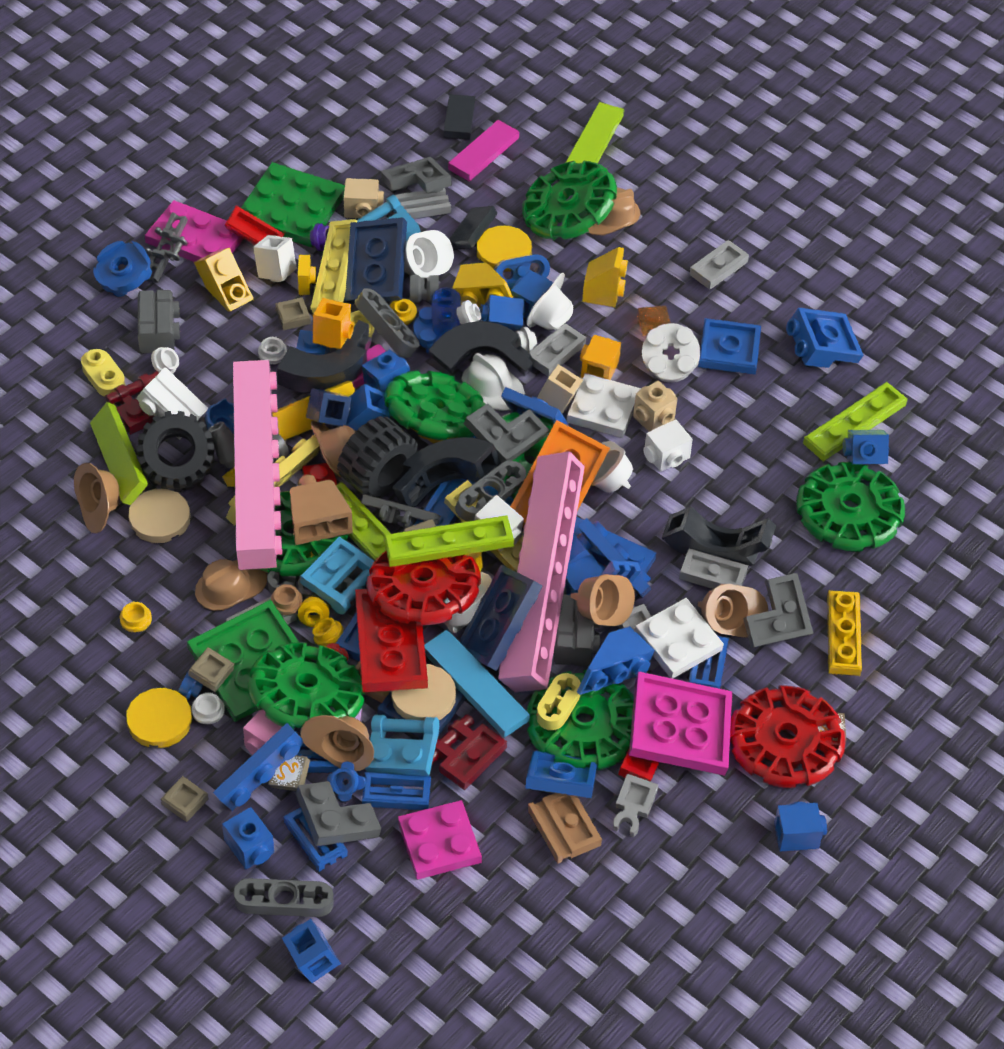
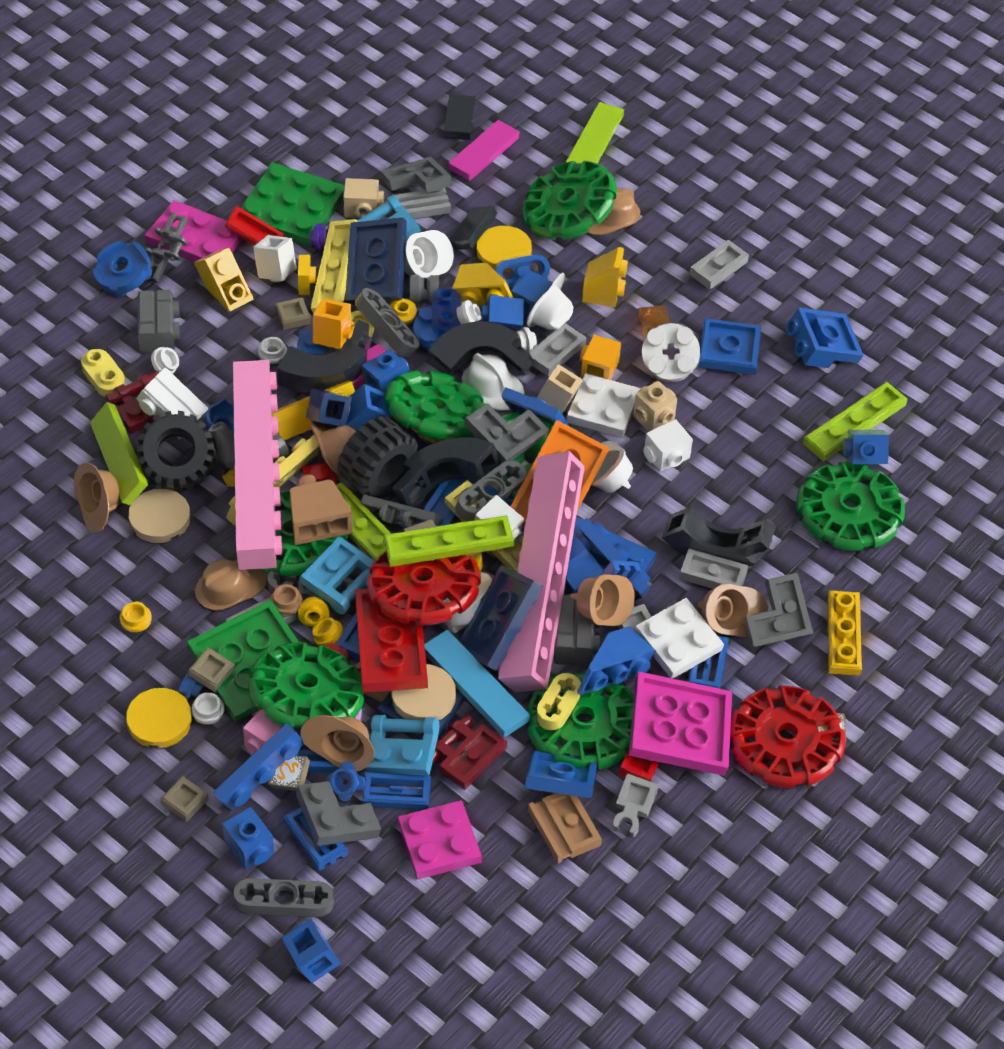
blue brick [774,802,827,852] -> none

